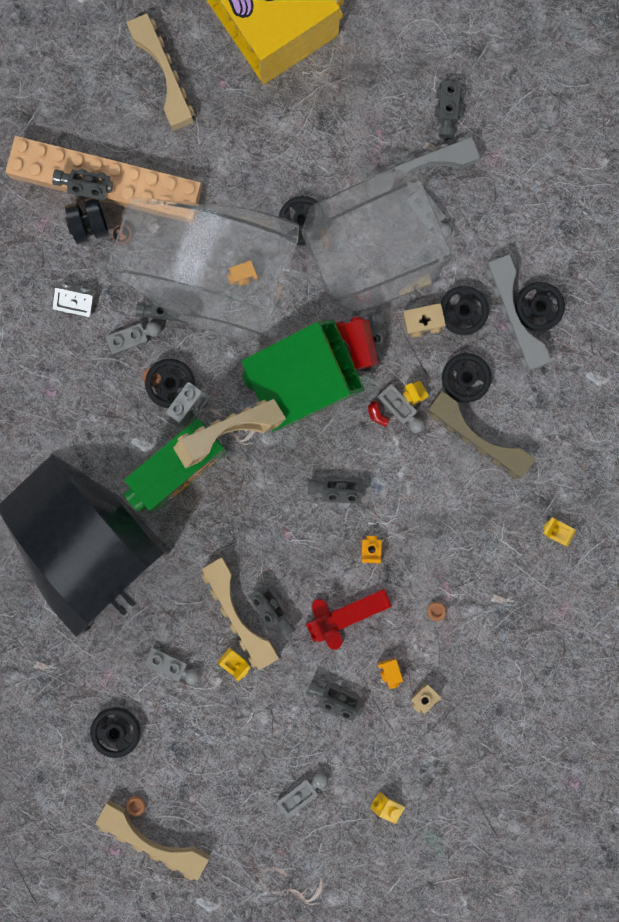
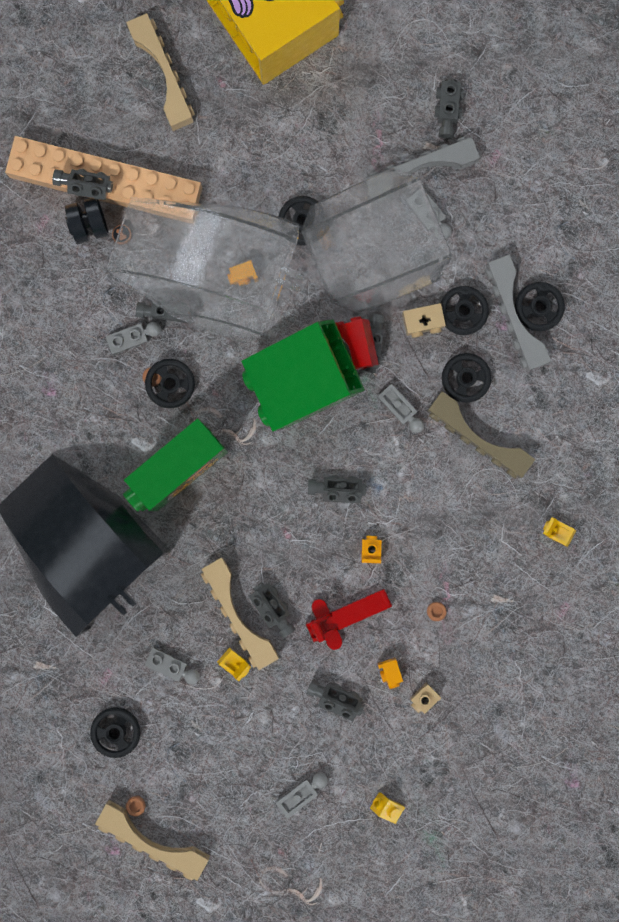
bracket [53,281,97,317] -> none
light grey bracket [166,382,210,427] -> none
tan arch [173,399,286,468] -> none
red arm [367,401,390,427] -> none
yellow bracket [403,381,429,406] -> none

